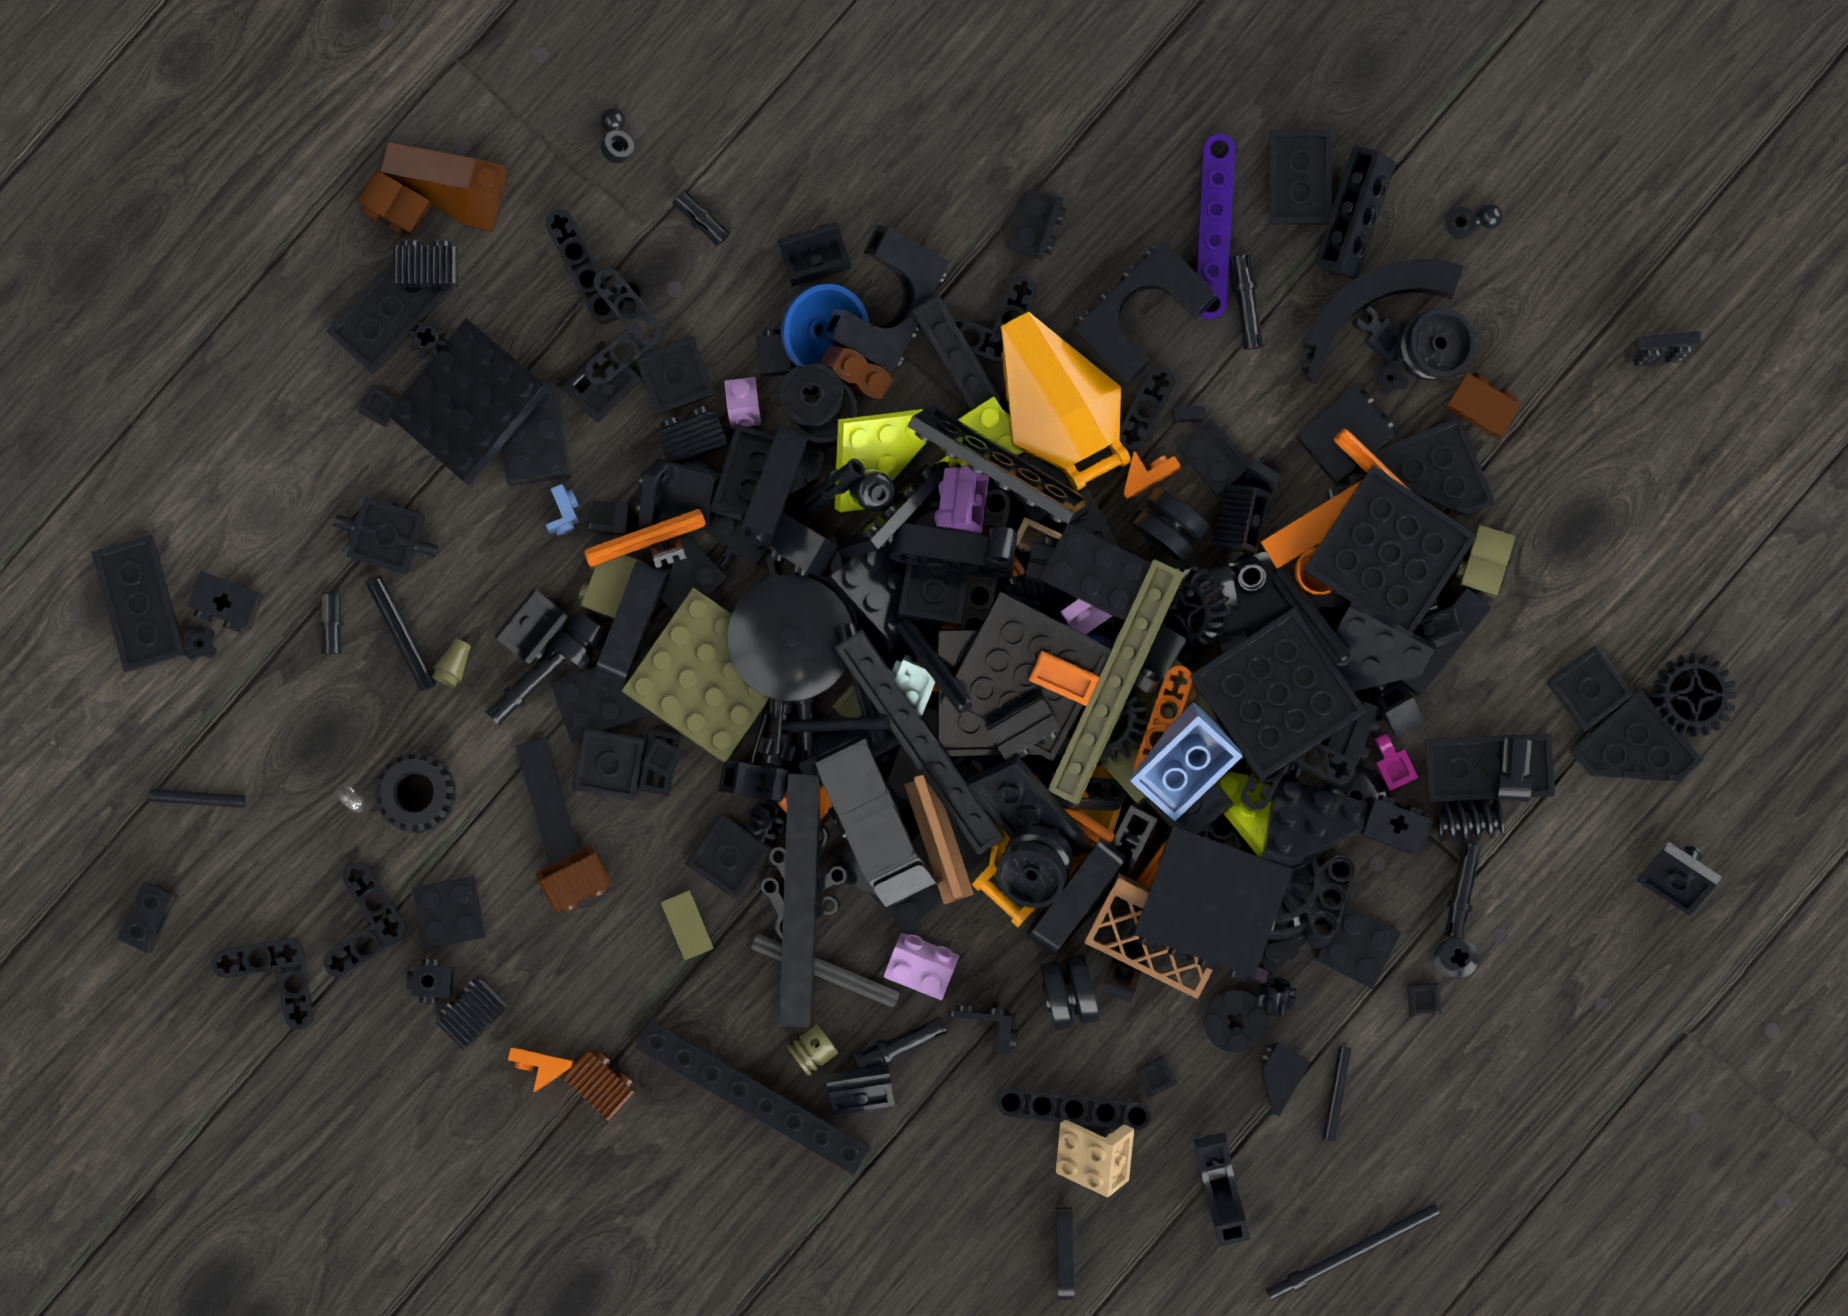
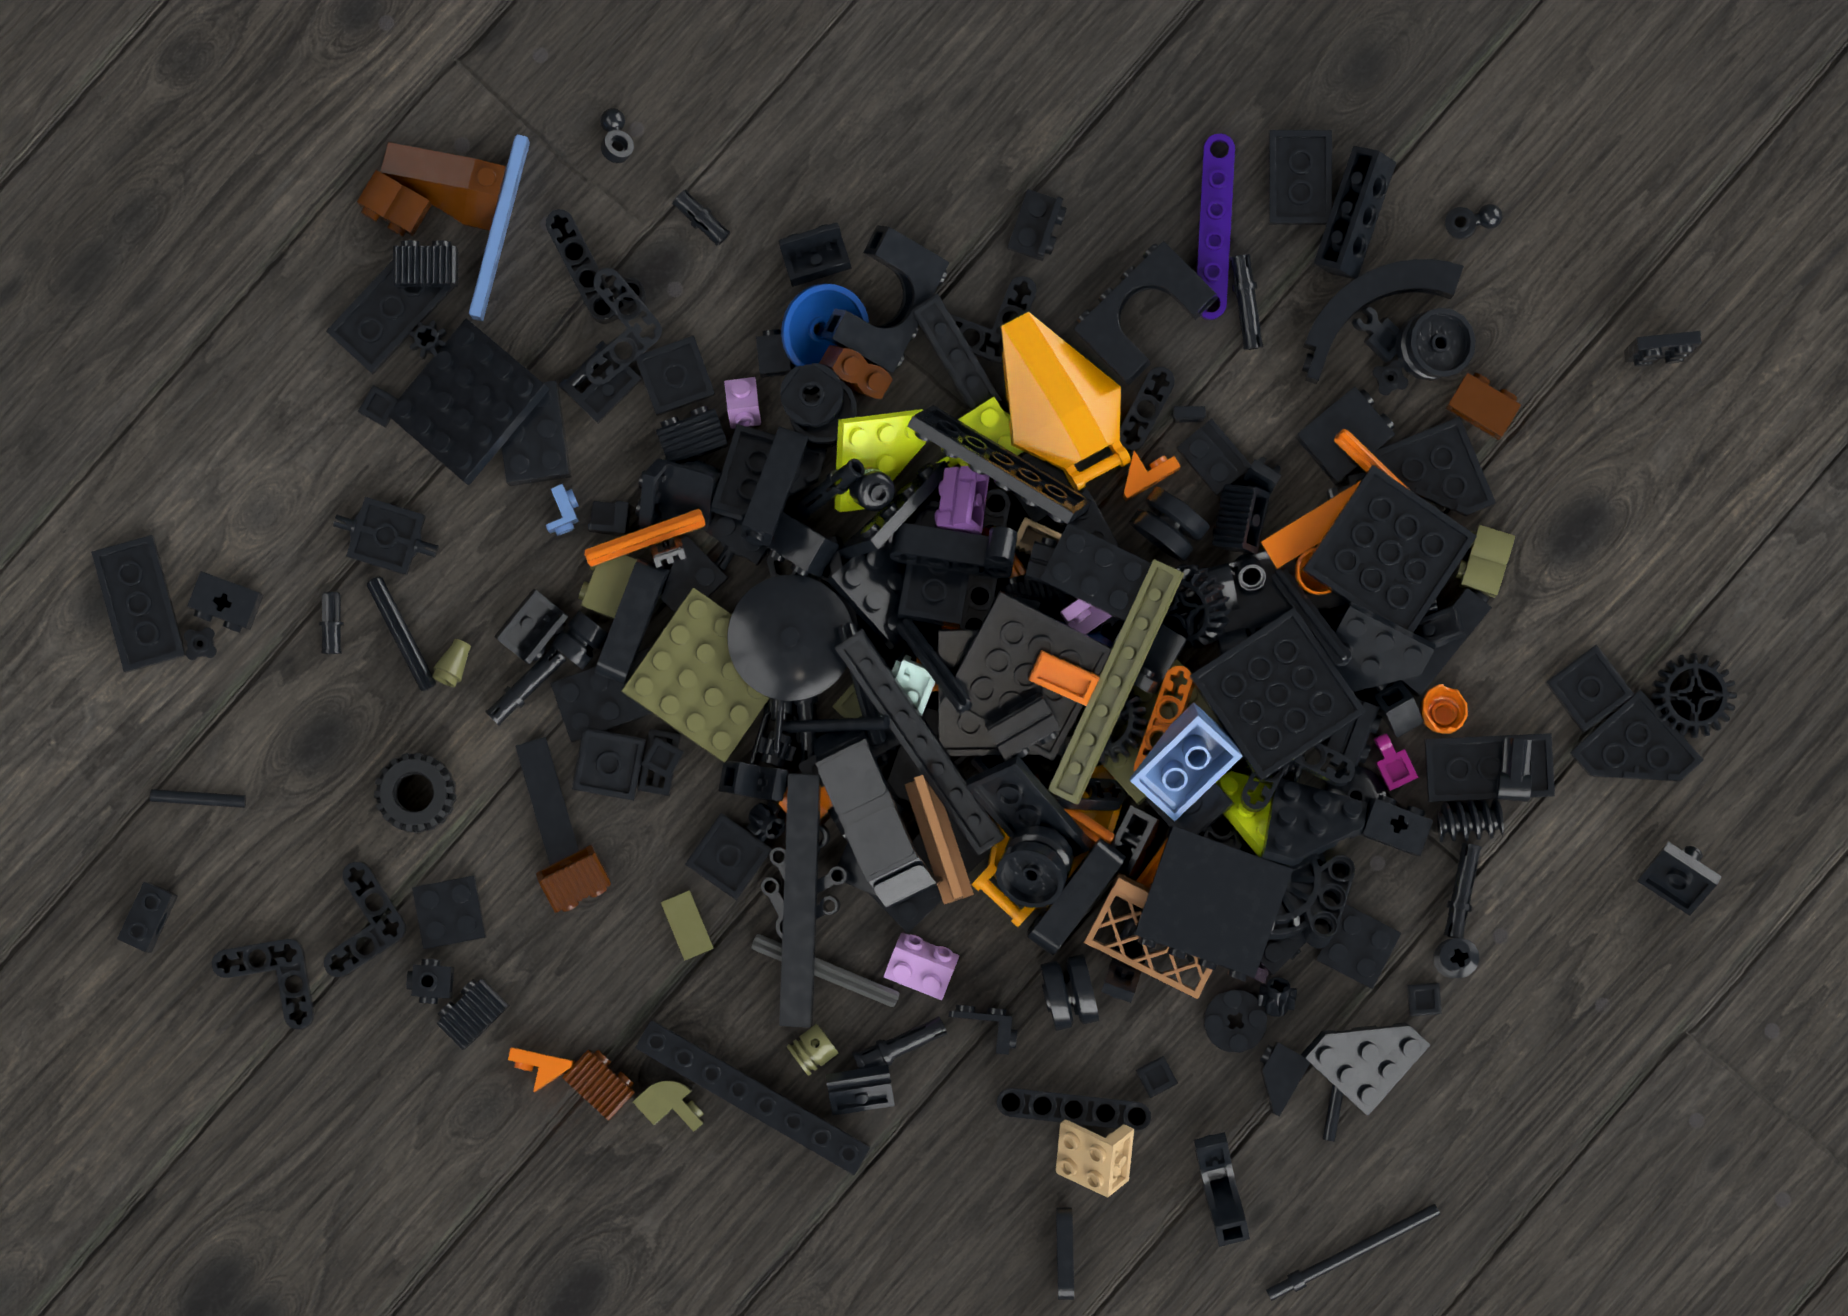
clear tile [337,784,368,813] -> none
none -> medium blue tile [469,134,530,321]
none -> olive brick [633,1080,705,1132]
none -> plate [1301,1022,1430,1116]
none -> orange hair [1420,684,1468,734]

